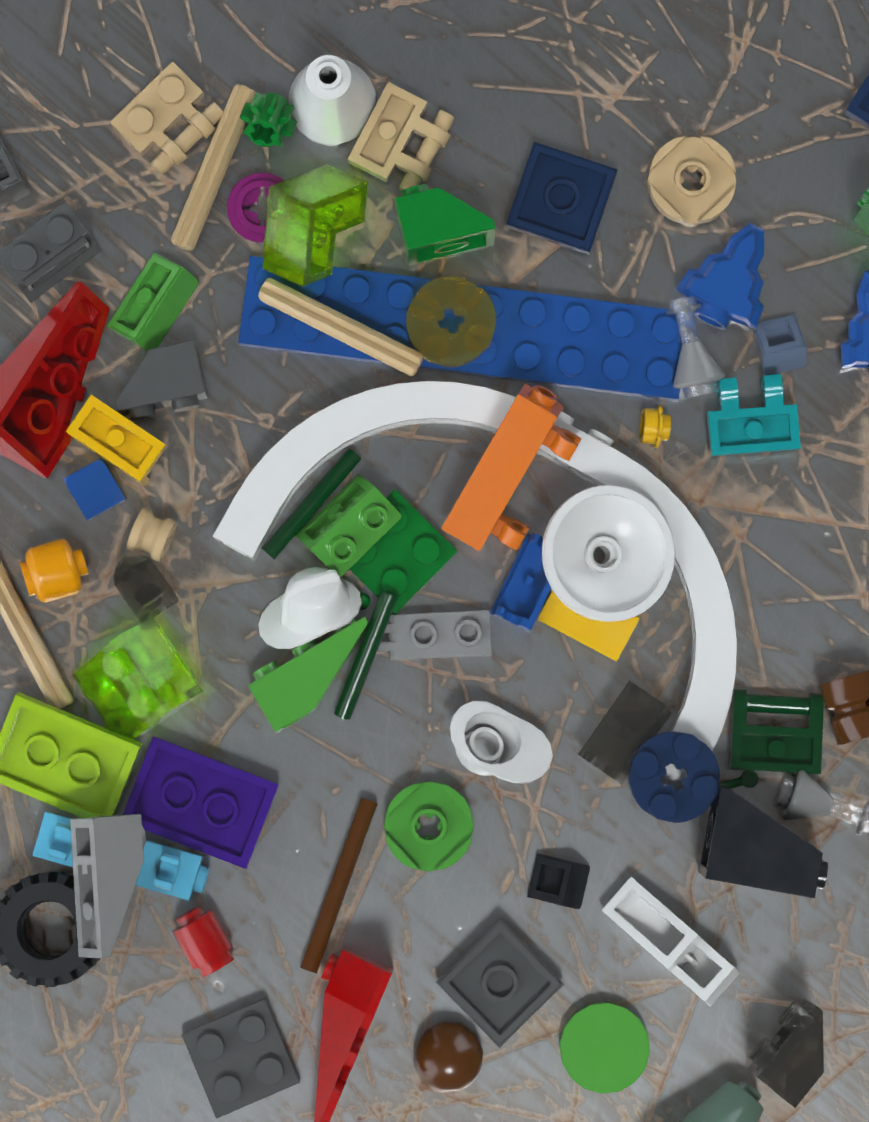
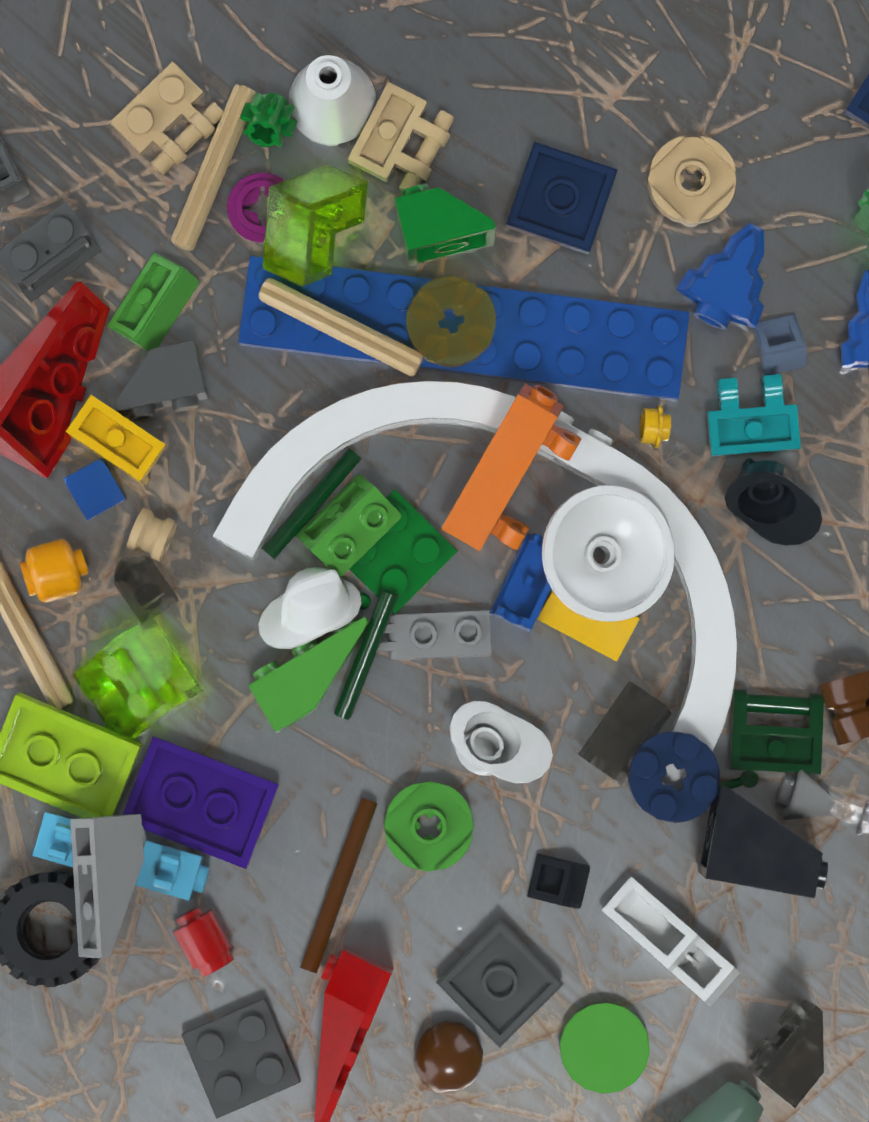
piece [666,296,725,399] -> none
none -> black piece [724,458,822,546]

